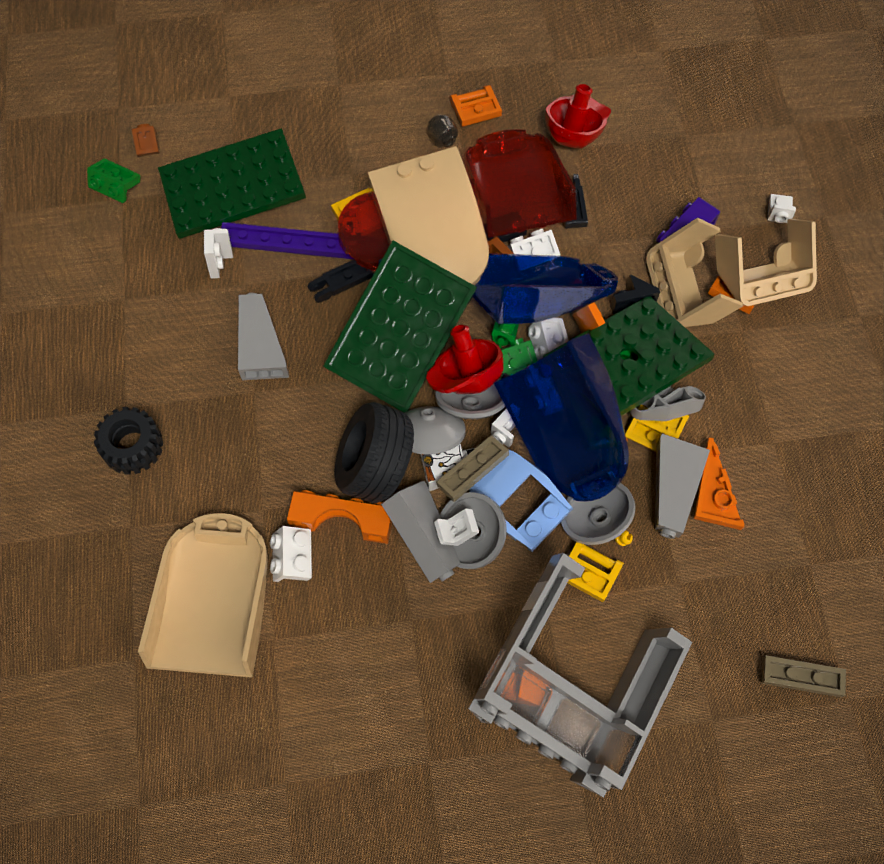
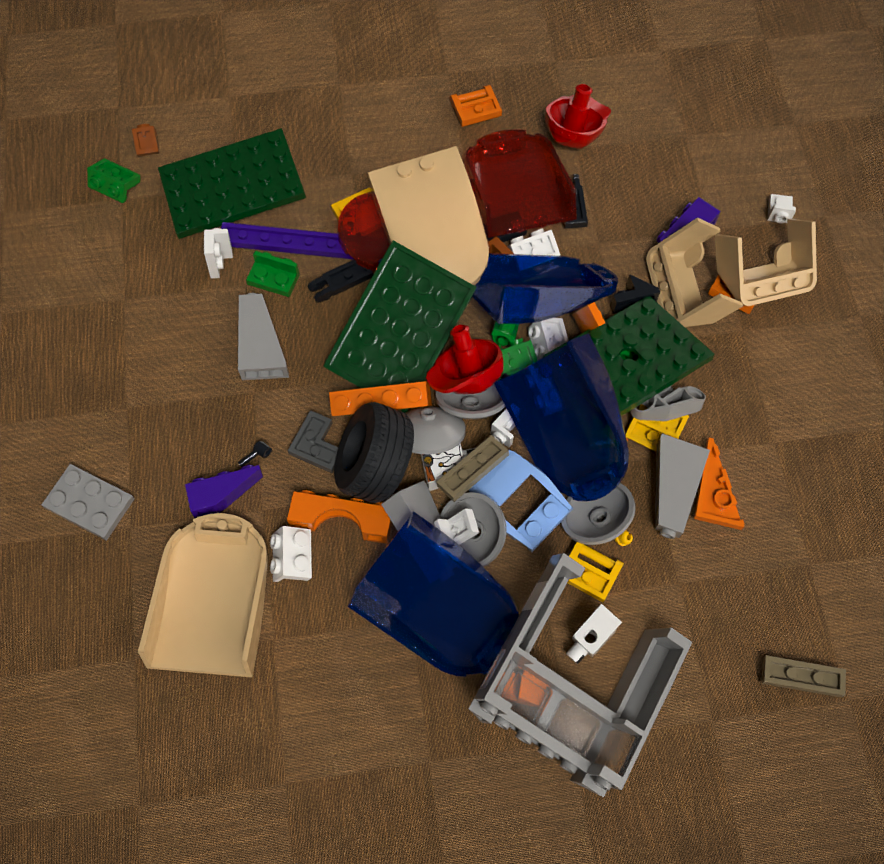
black tyre [94,407,163,475] -> none
clear smoke head [427,115,459,147] -> none
none -> light grey plate [41,464,134,541]
none -> dark purple slope [185,465,263,518]
none -> black hand [238,441,272,467]
none -> green bracket [246,251,300,297]
none -> dark grey plate [288,410,339,473]
none -> orange arch [329,381,432,416]
none -> clear blue windscreen [348,511,520,677]
none -> white torso [566,604,622,665]

